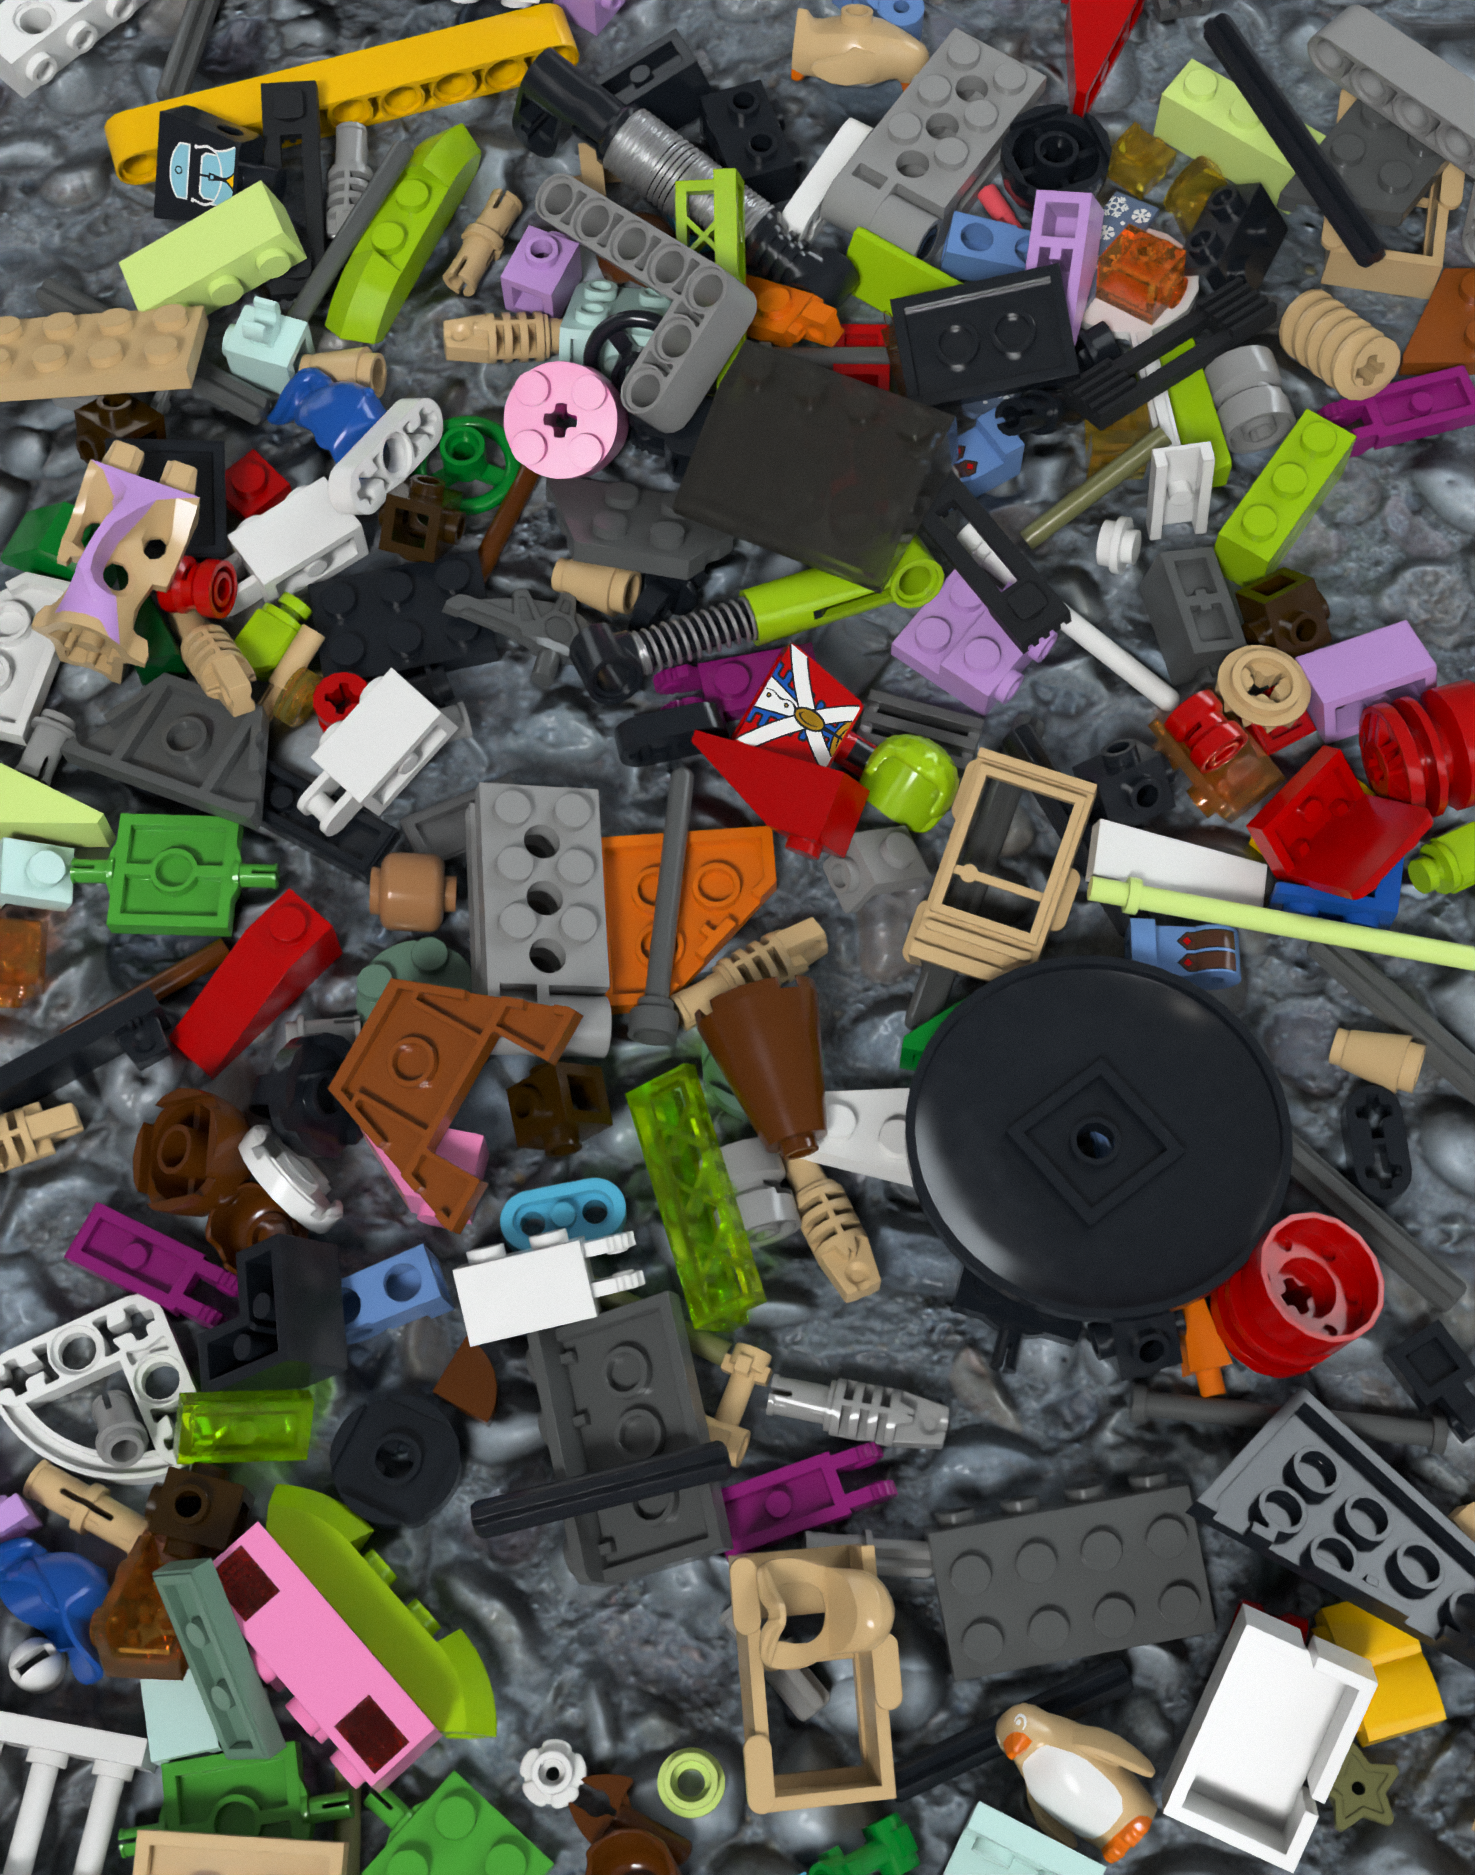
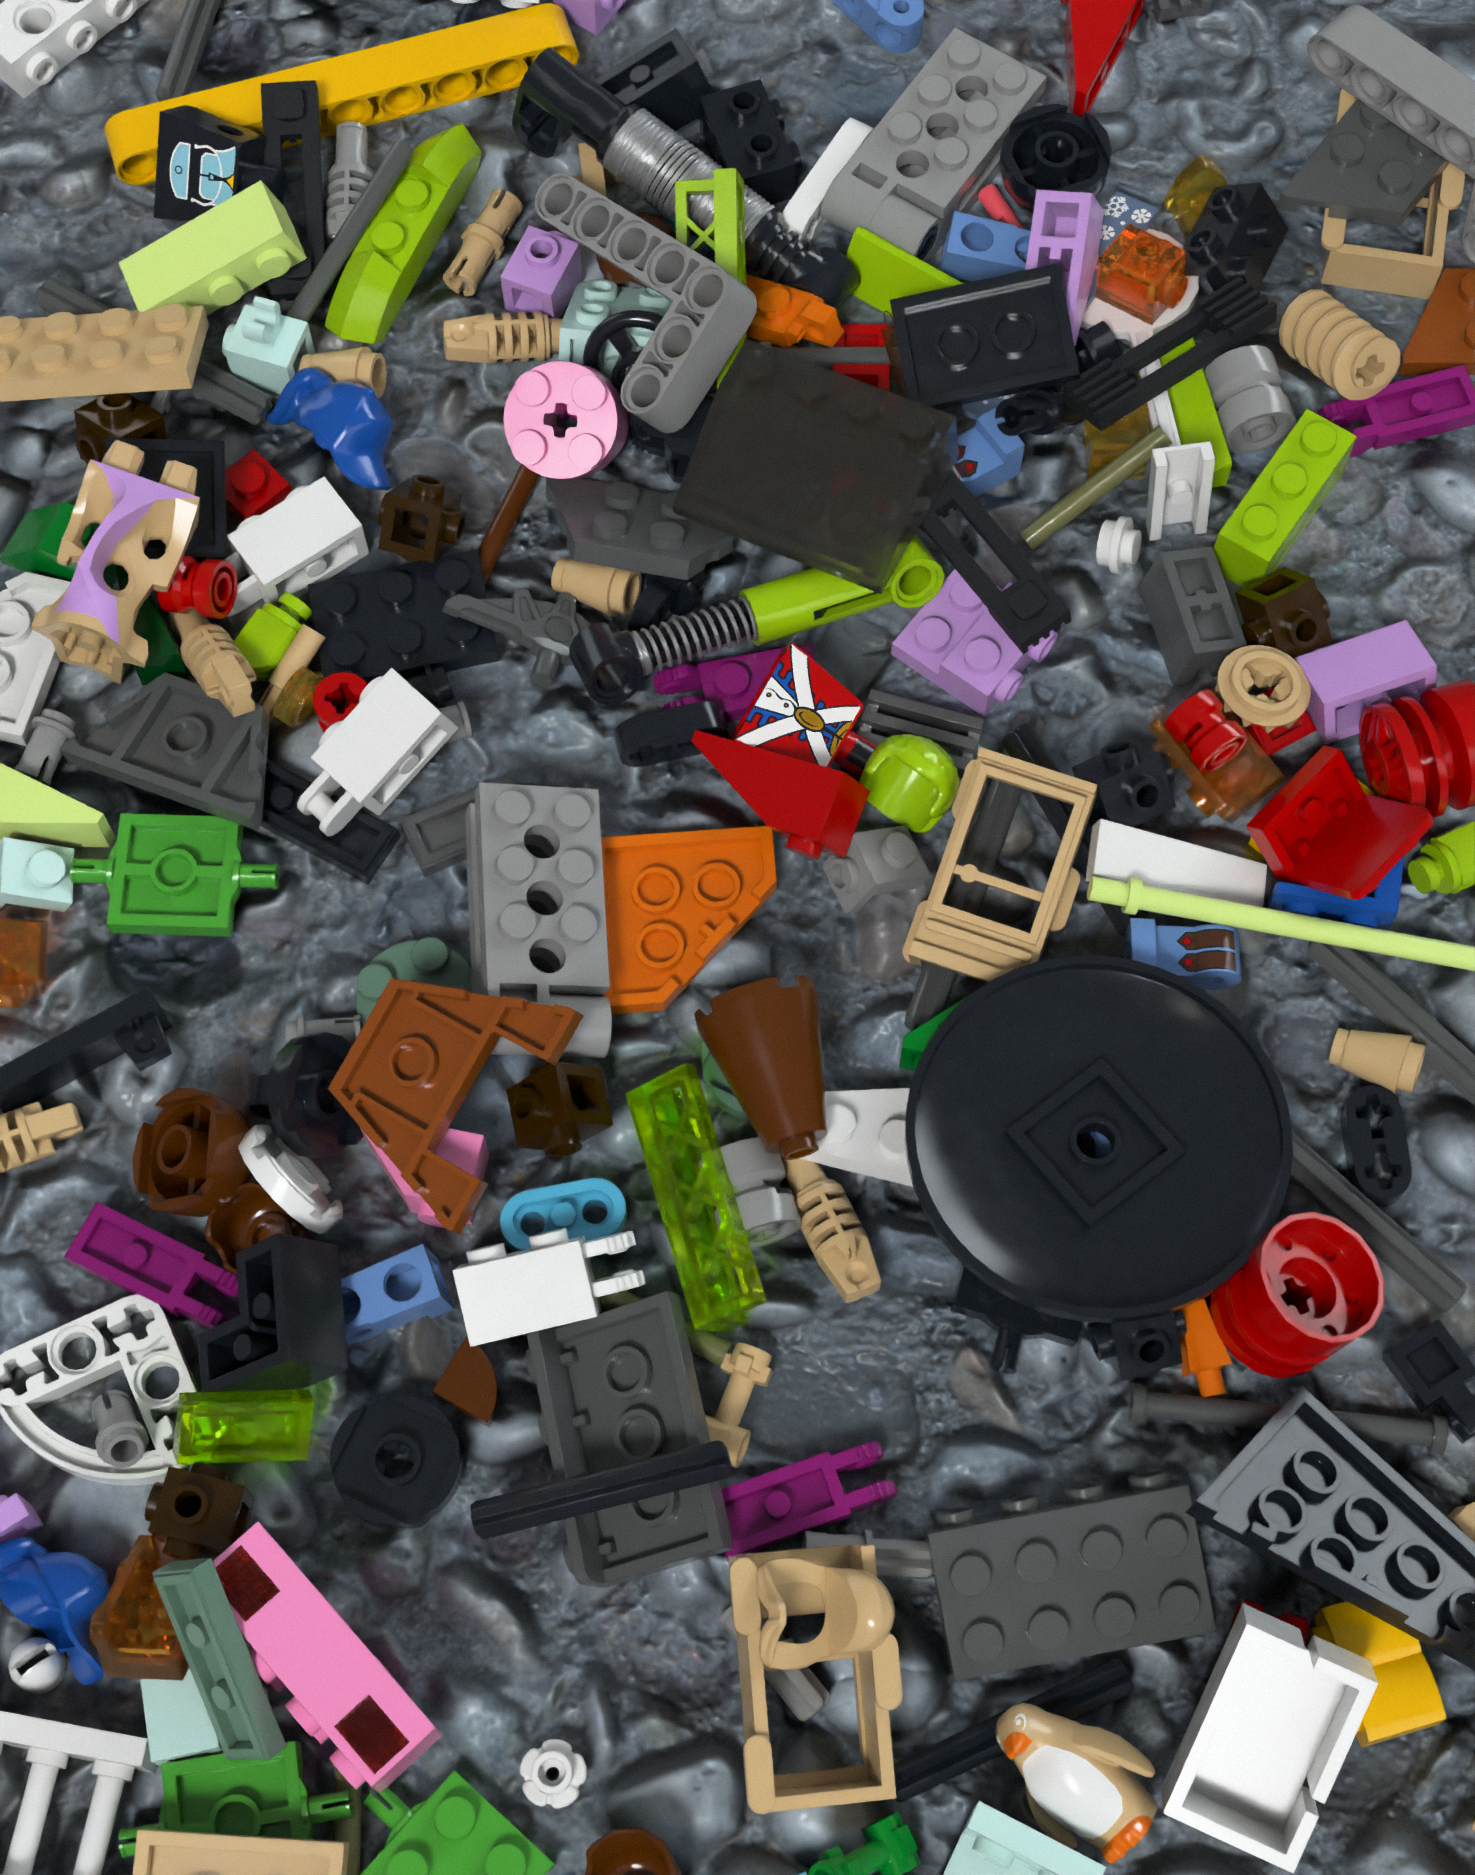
tan pin [22,1459,153,1559] -> none
reddish brown bar [59,938,230,1033] -> none
red slope [168,888,343,1080] -> none
lime brick [266,1484,497,1740] -> none
white beam [328,398,443,515] -> none
medium nougat head [369,852,457,932] -> none
green piece [410,416,521,515] -> none
reddish brown bar [569,1774,693,1866] -> none
dark grey piece [627,767,694,1046] -> none
yellowish green plate [657,1747,725,1819] -> none
tan hinge [669,917,828,1032] -> none
light grey hinge [766,1374,949,1450] -> none
tan animal [791,4,929,92] -> none
white piece [956,523,1180,711] -> none
clear yellow tile [1107,122,1177,200] -> none
yellowish green brick [1153,58,1326,215] -> none
black axle [1203,13,1387,268] -> none
olive plate [1328,1742,1399,1832] -> none

